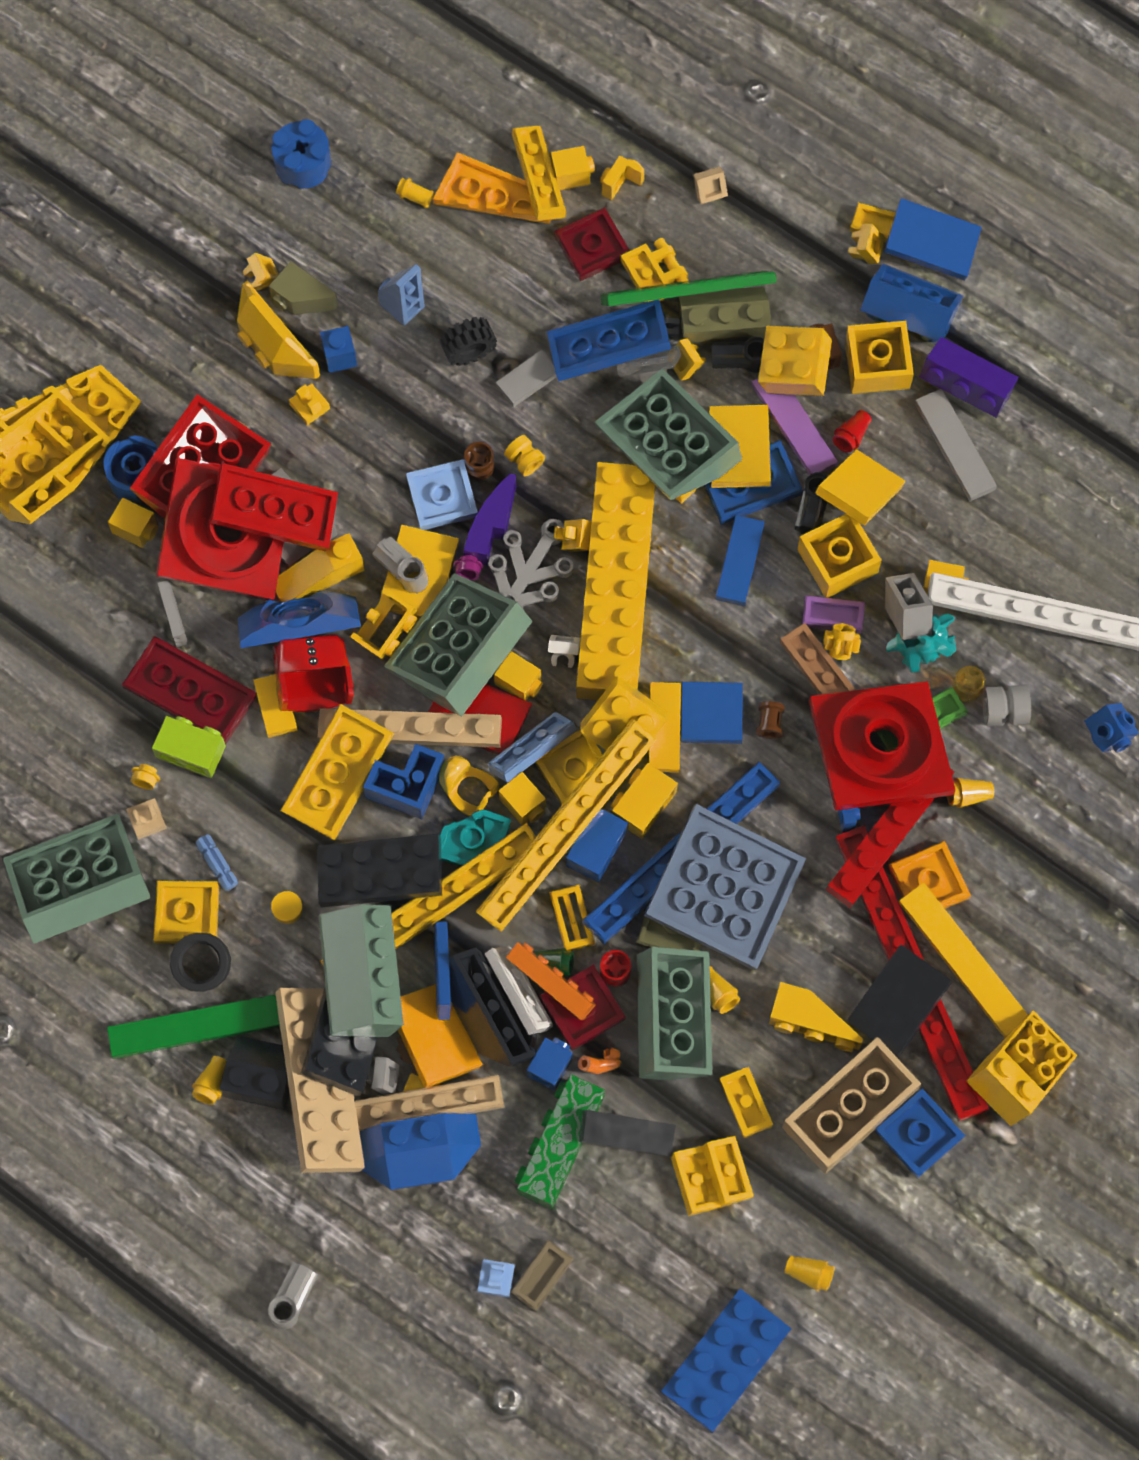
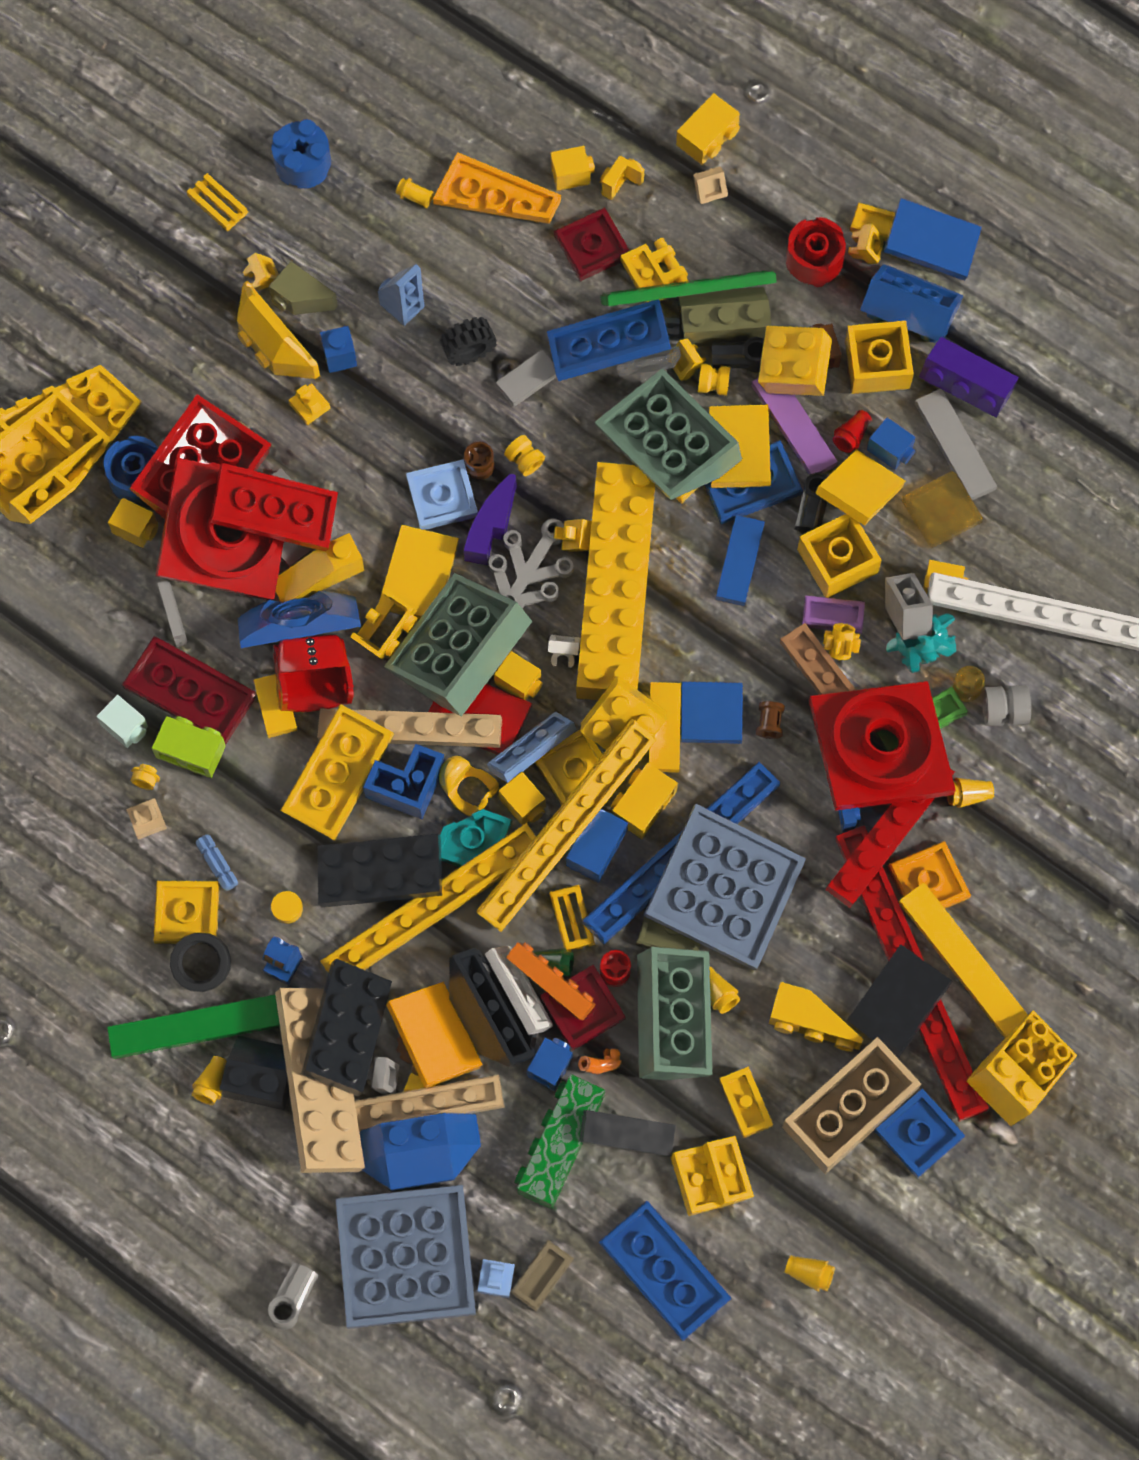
sand green slope [3,813,151,944] -> none
sand green slope [318,904,404,1037] -> none
light grey piece [372,536,429,593] -> none
blue tile [434,922,451,1020] -> none
magenta plate [453,555,483,581] -> none
yellow tile [512,125,566,221] -> none
blue plate [661,1288,792,1433] -> none
blue brick [1084,703,1139,753] -> none
none -> light aqua brick [97,694,148,748]
none -> yellow tile [186,173,248,232]
none -> blue leg [263,936,303,985]
none -> sand blue plate [336,1185,476,1329]
none -> blue tile [599,1201,731,1342]
none -> yellow brick [676,93,740,165]
none -> yellow wheel [698,364,731,396]
none -> red brick [786,217,846,287]
none -> blue brick [867,417,916,470]
none -> clear yellow tile [901,470,984,549]

